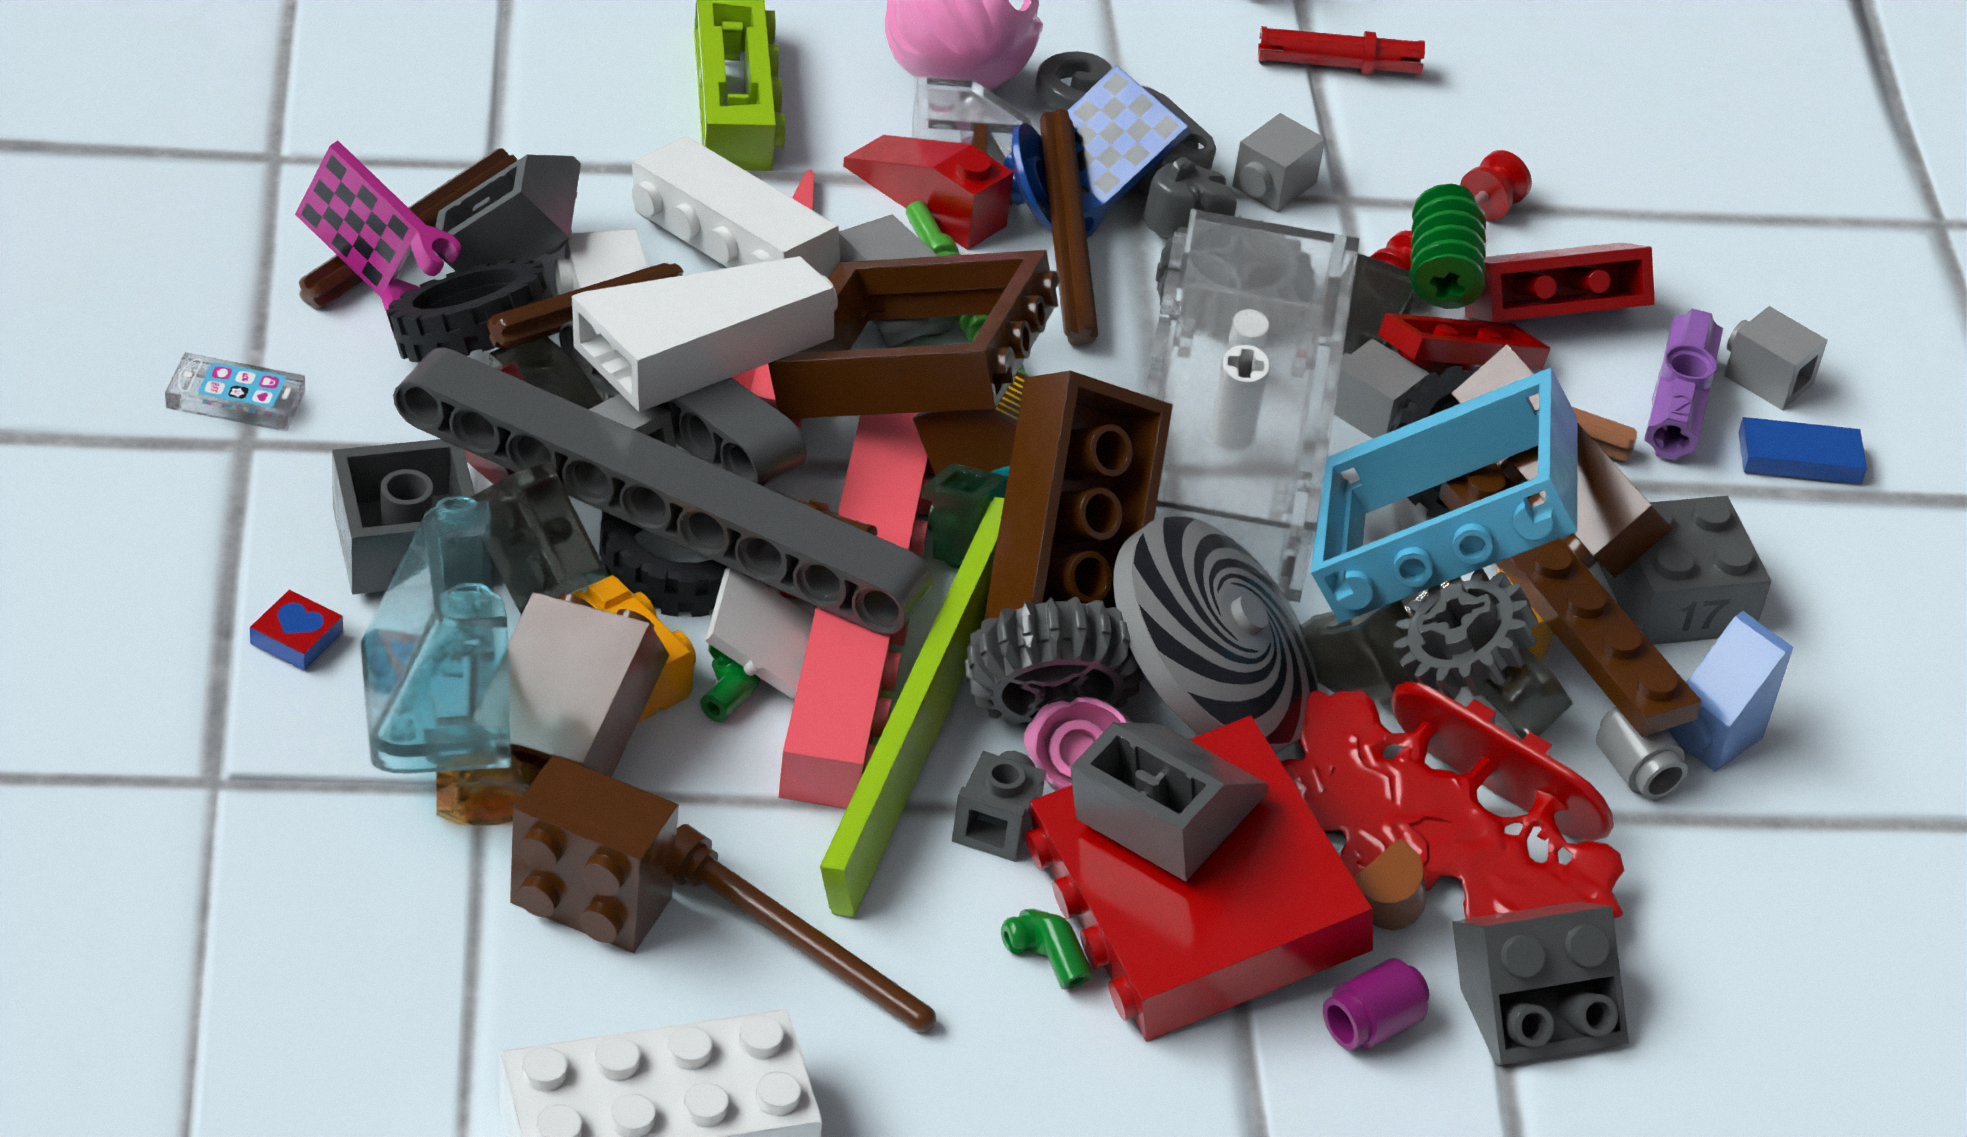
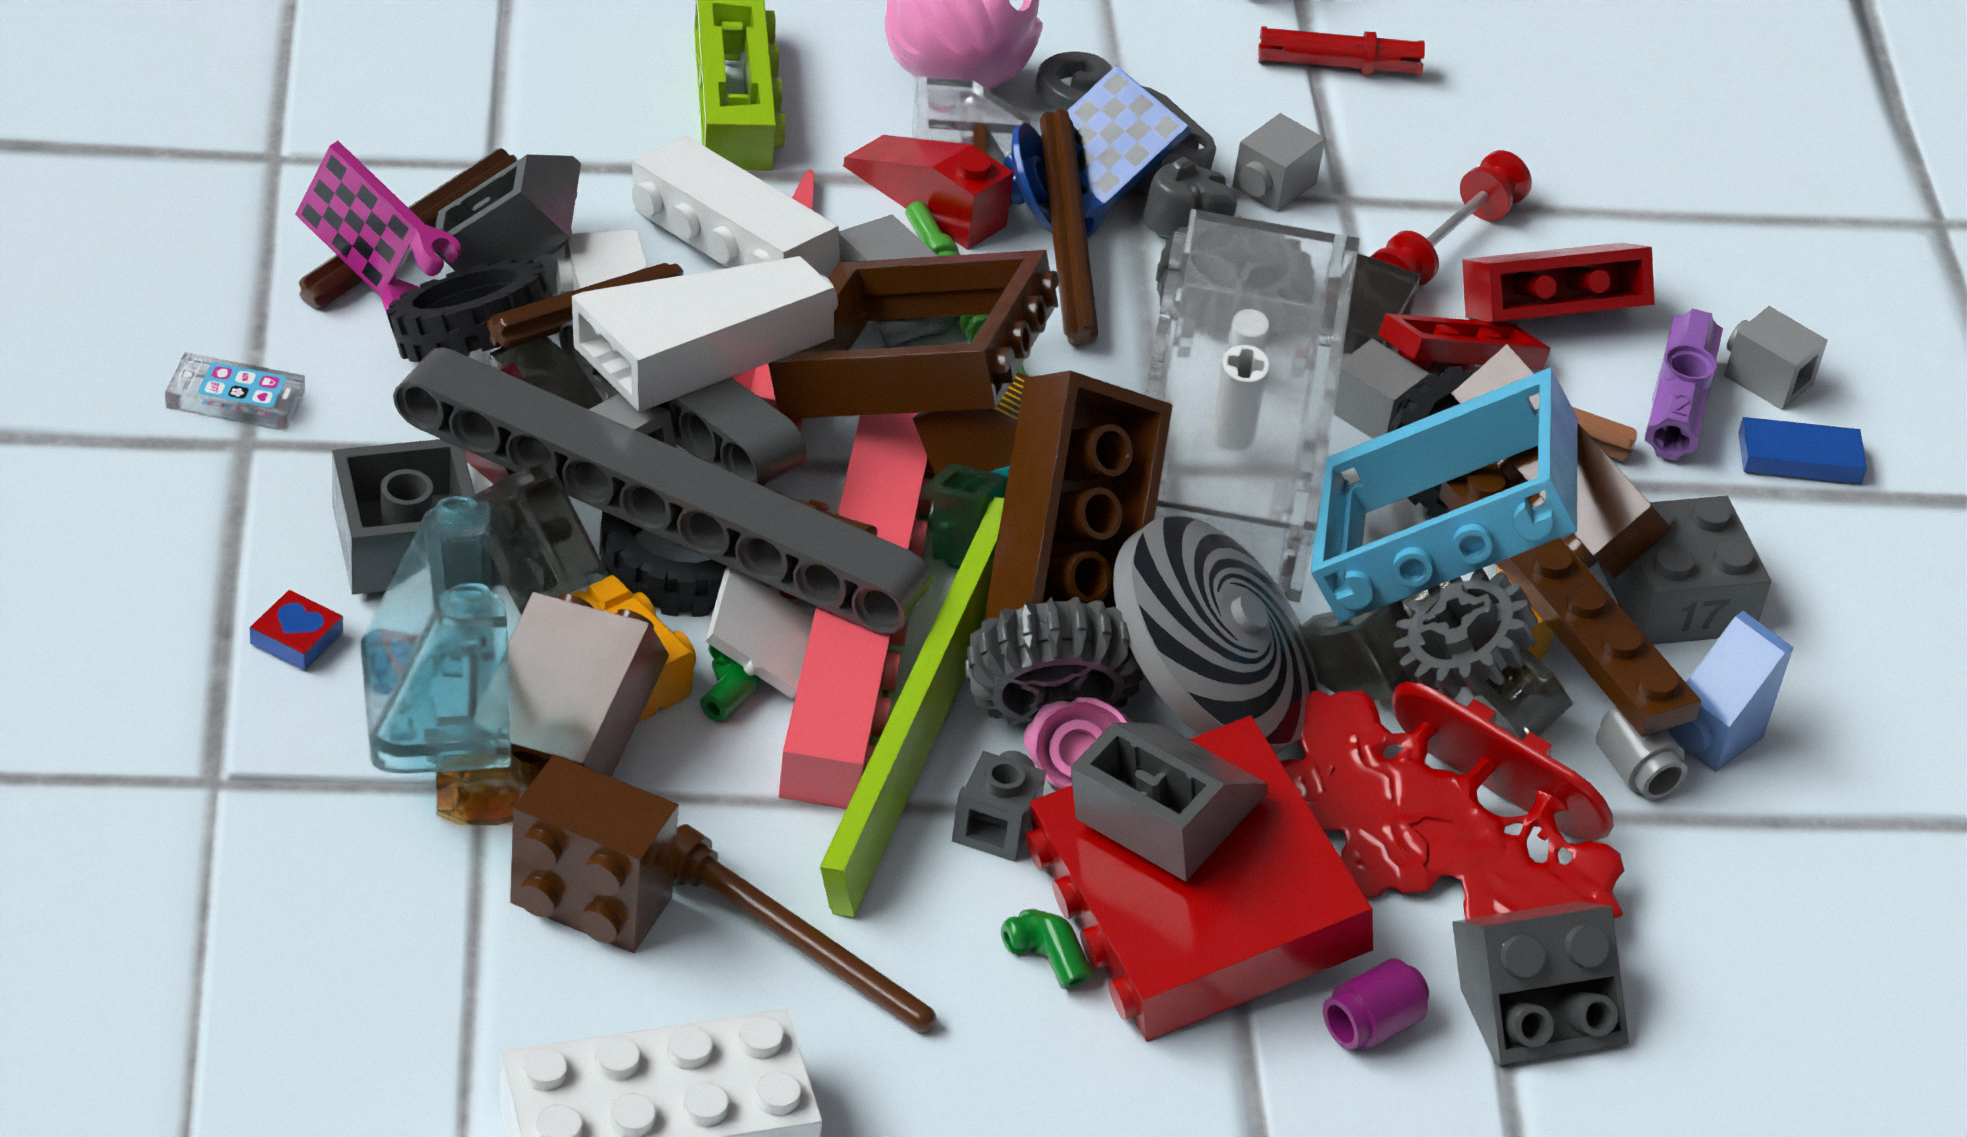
dark orange brick [1354,839,1426,930] -> none
green piece [1410,183,1486,309] -> none

